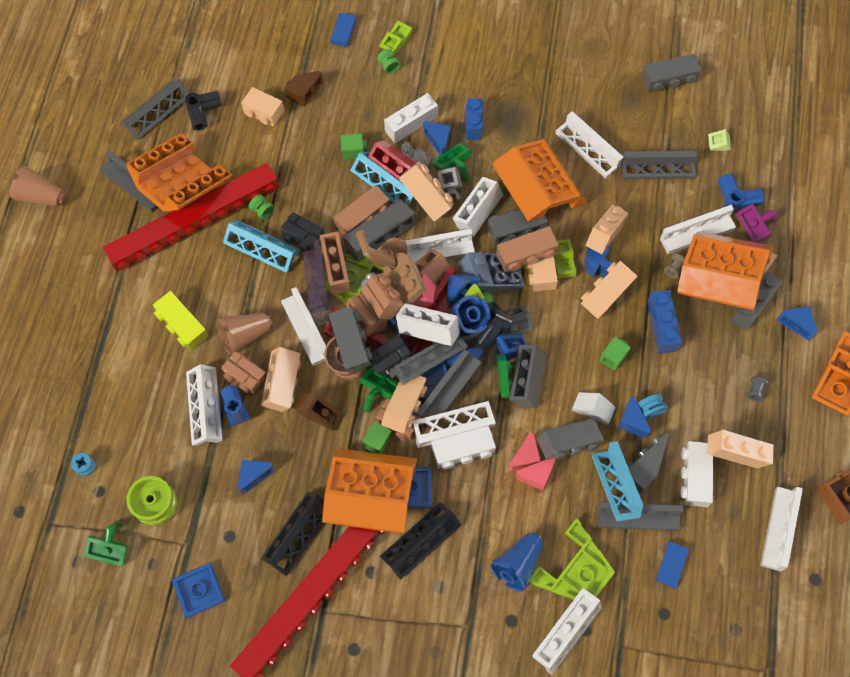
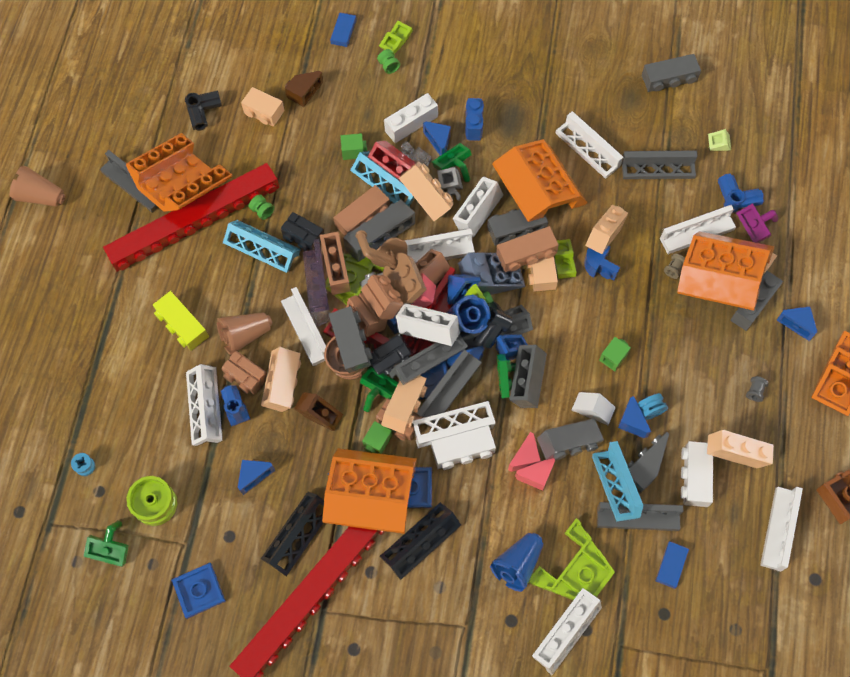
dark grey fence [120,79,188,140] -> none
light nougat brick [581,261,637,319] -> none
blue brick [647,290,682,354] -> none

